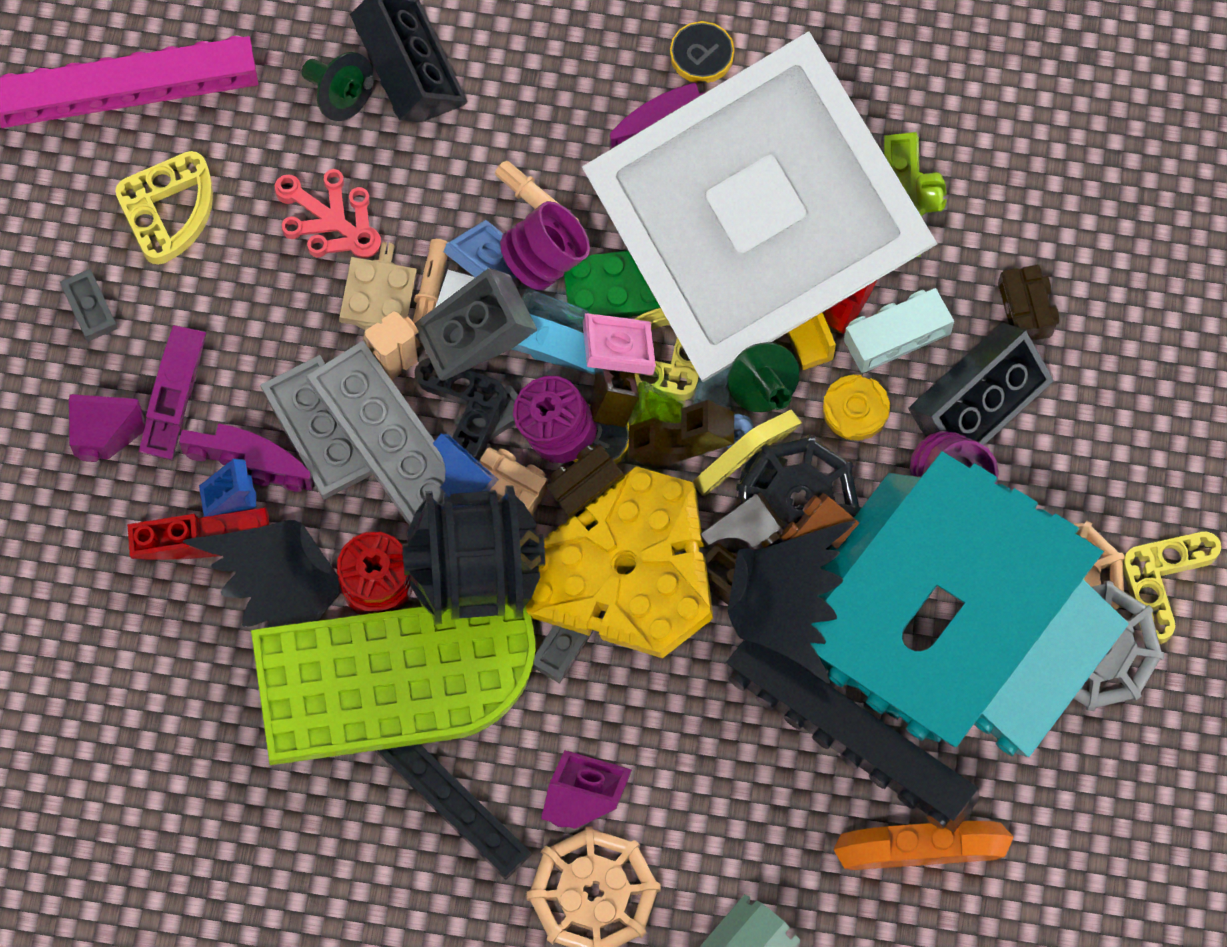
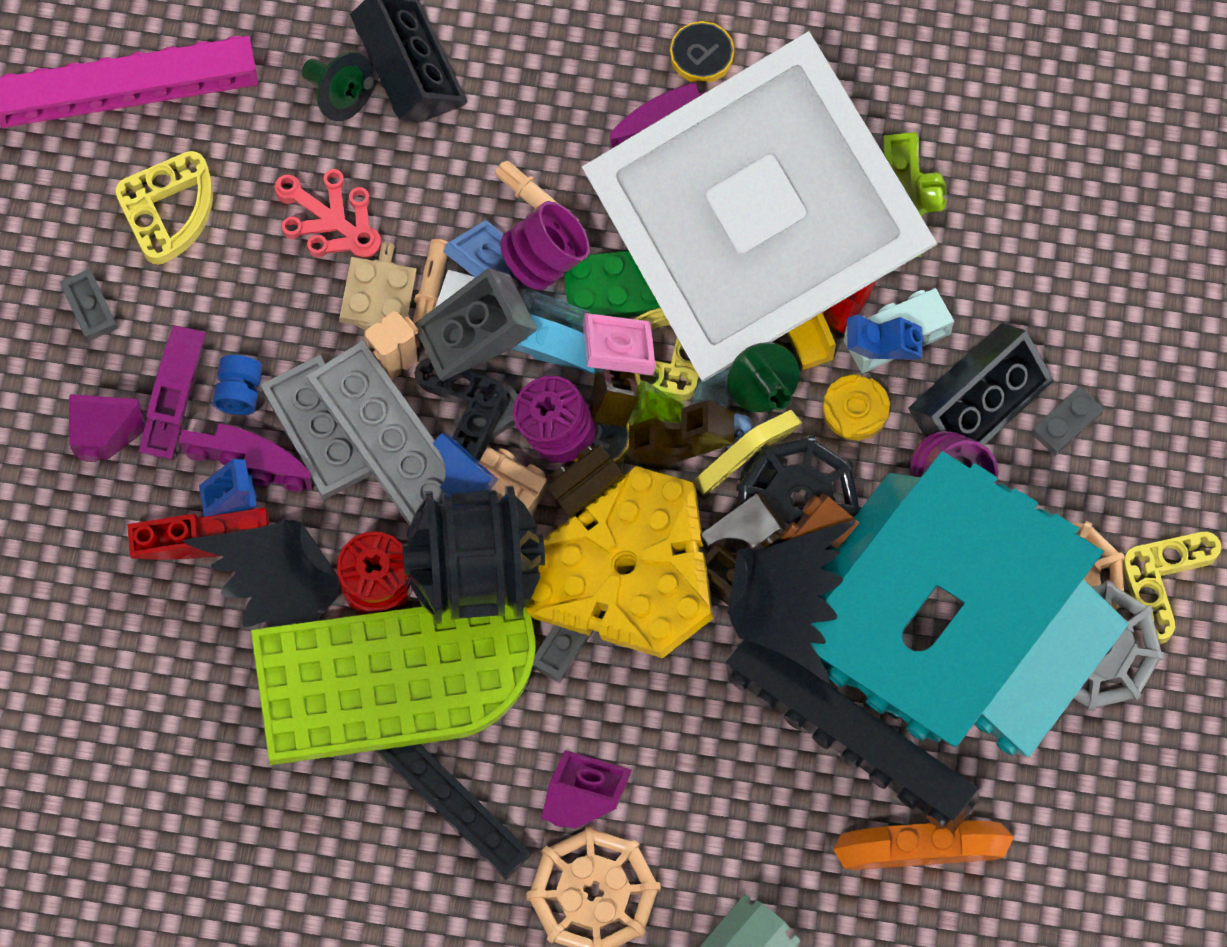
dark brown brick [998,264,1059,340] -> none
none -> blue wheel [212,355,263,415]
none -> blue slope [847,314,923,360]
none -> dark grey plate [1031,386,1104,456]

